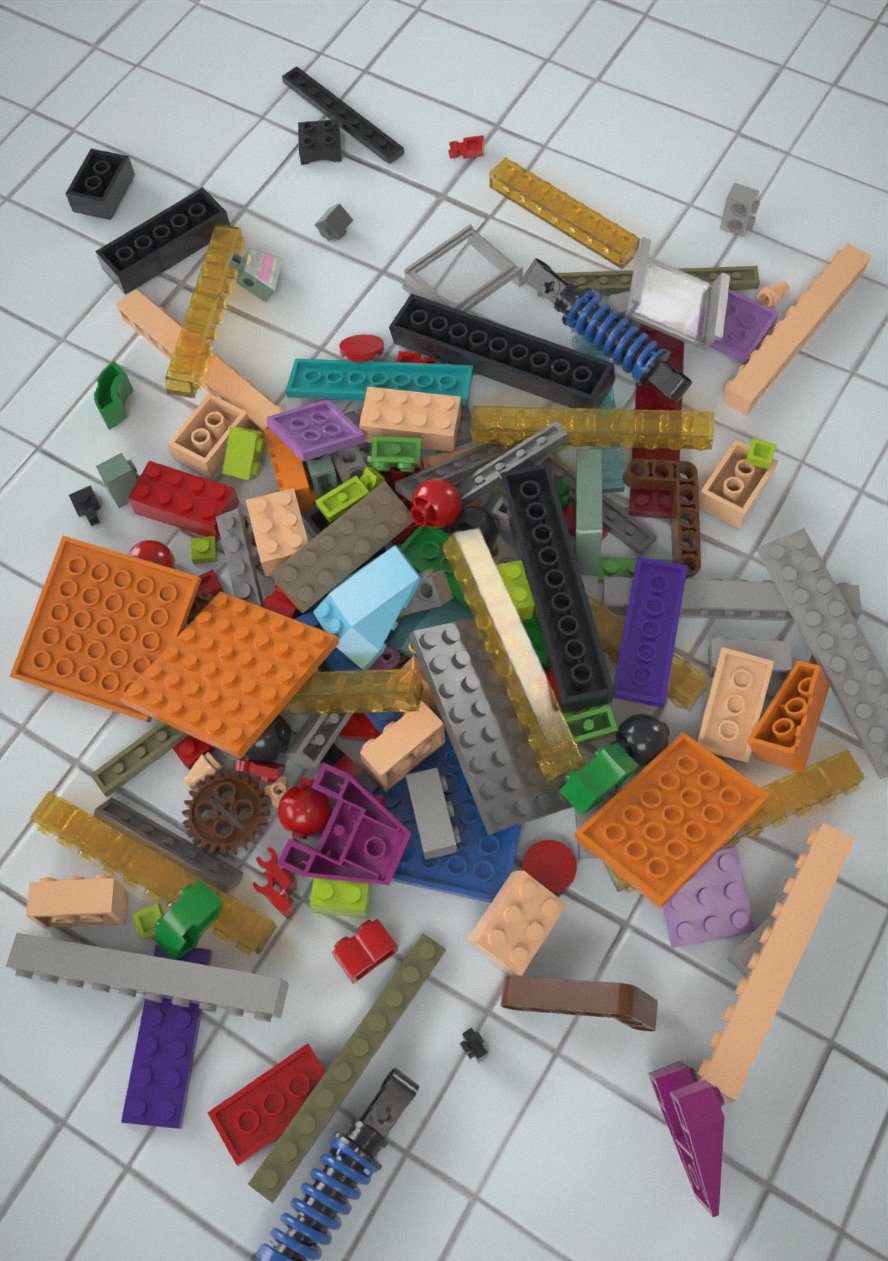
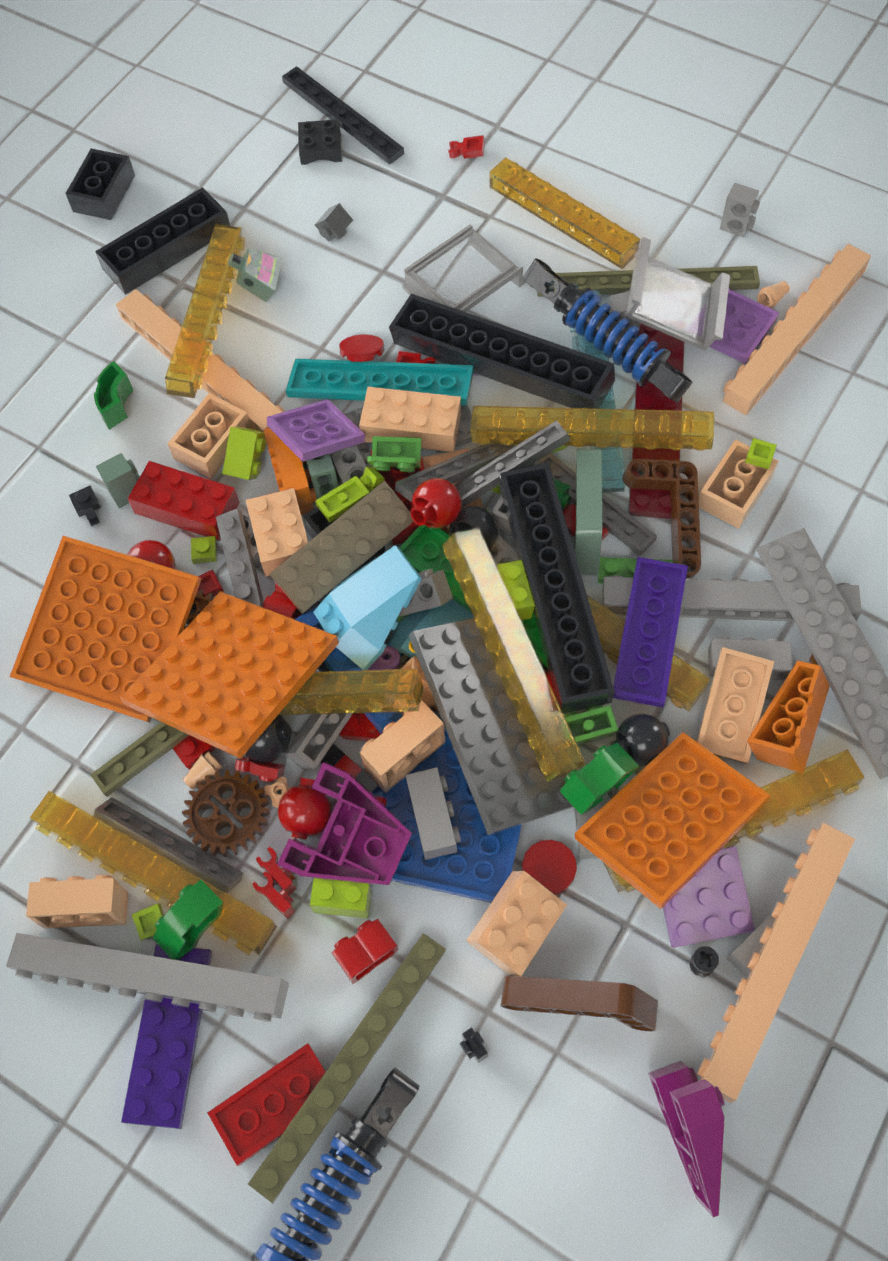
none -> black bush [689,946,719,978]

